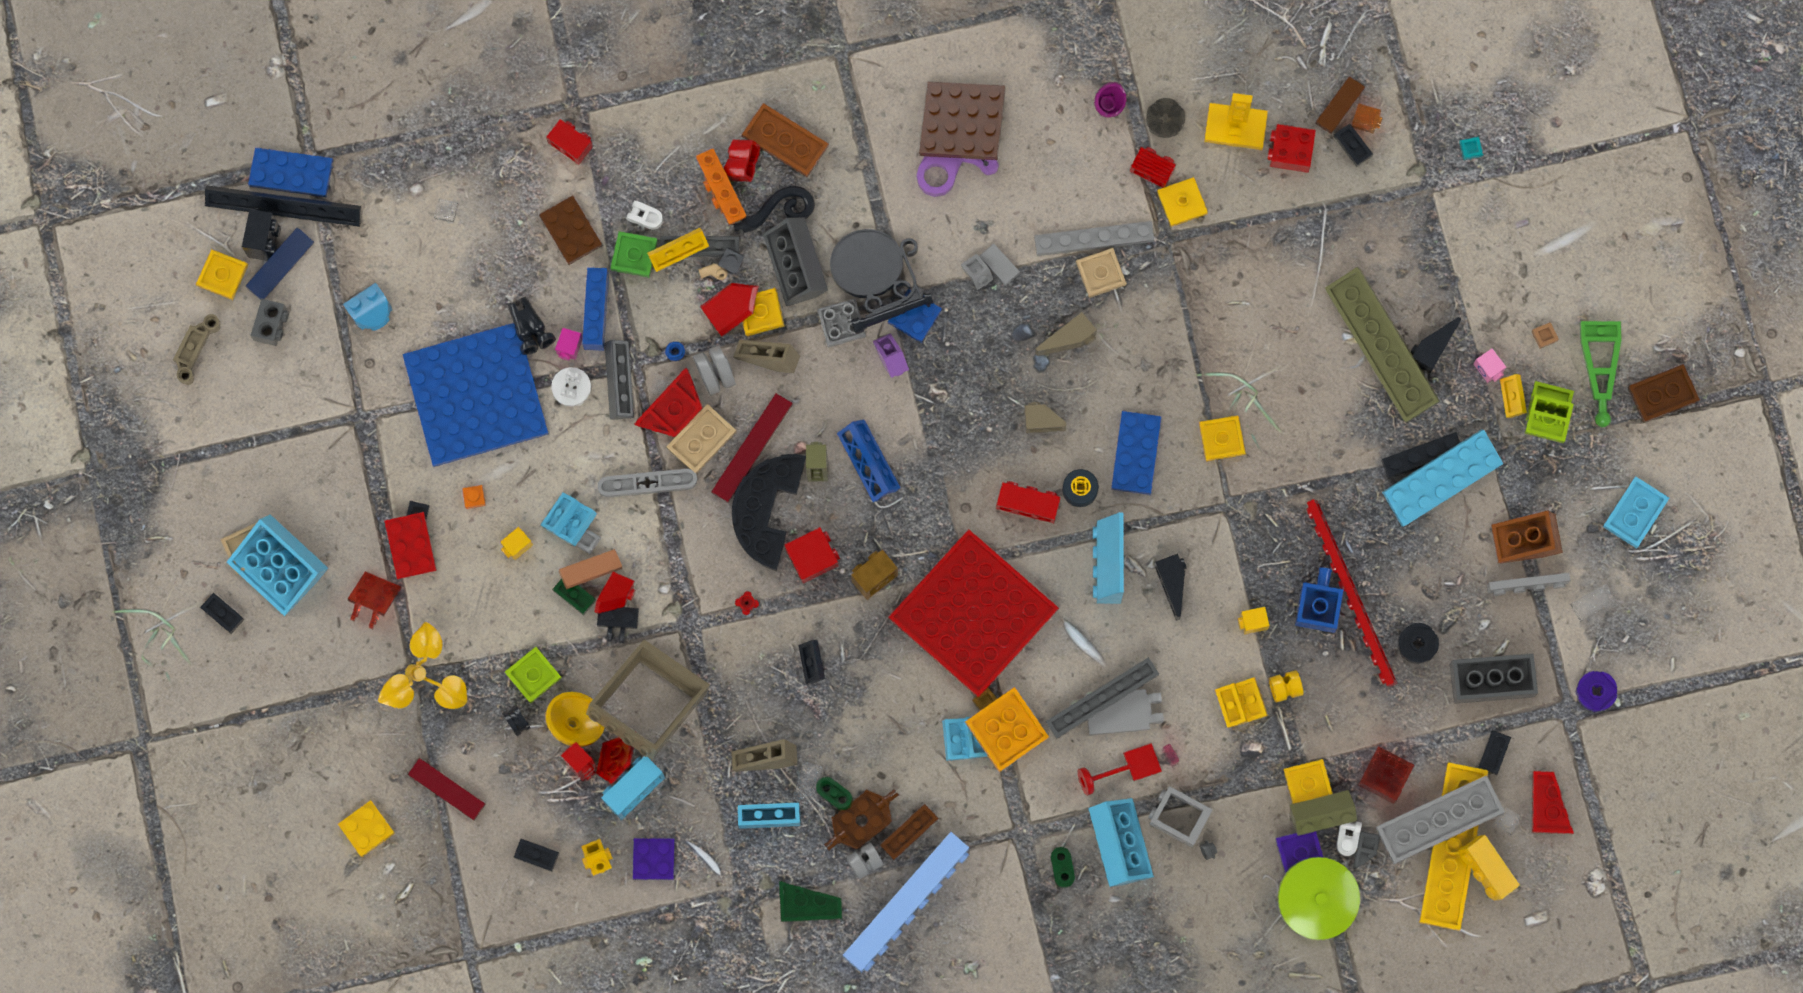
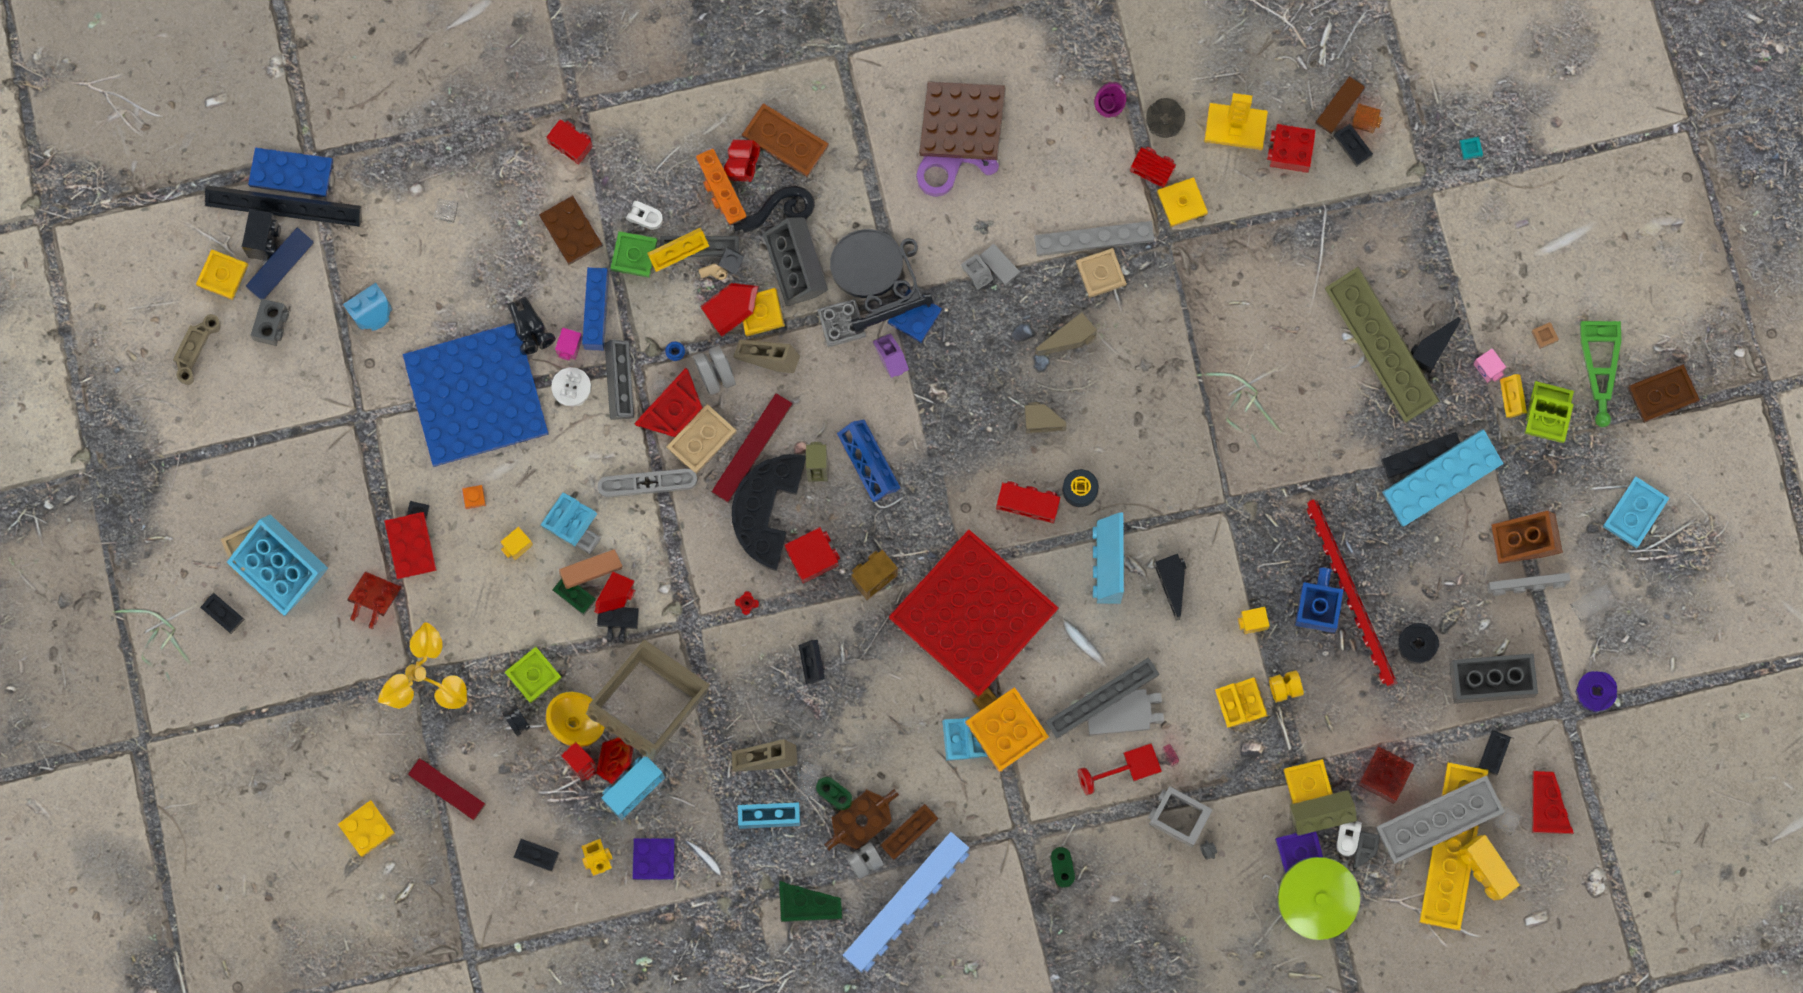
medium azure slope [1089,798,1154,887] -> none
blue plate [1111,411,1161,495] -> none
yellow tile [1199,415,1246,461] -> none

